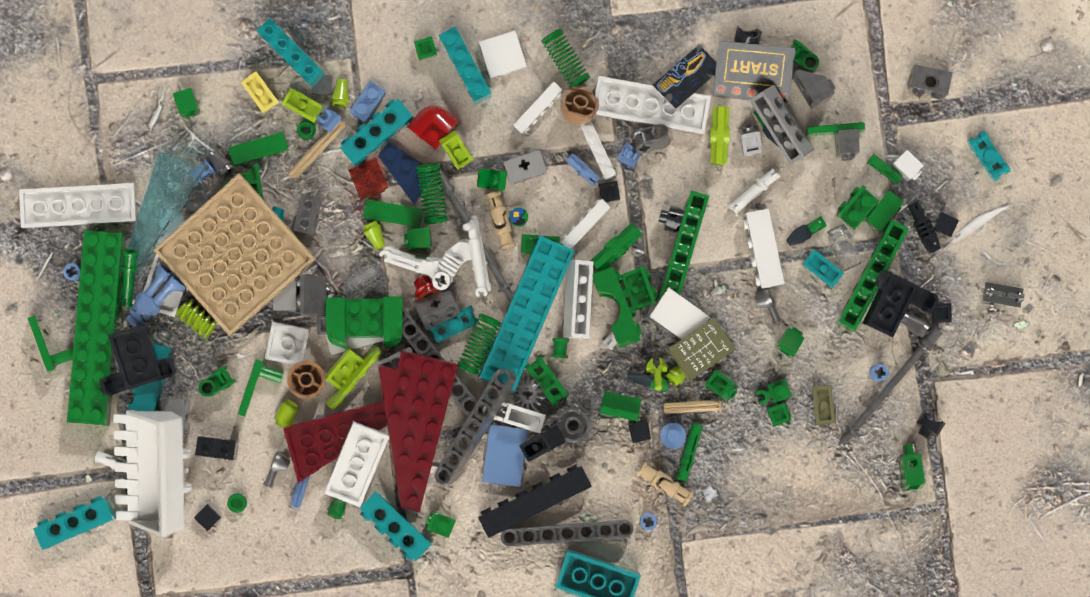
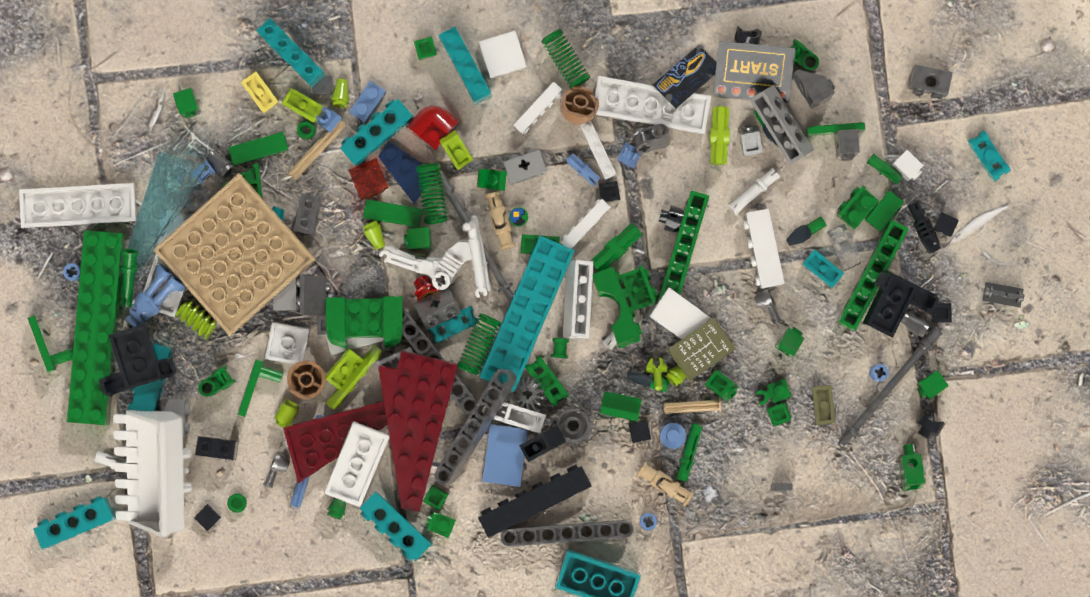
none -> green tile [423,485,449,511]
none -> flat silver tile [772,483,793,491]
none -> green brick [917,370,949,400]

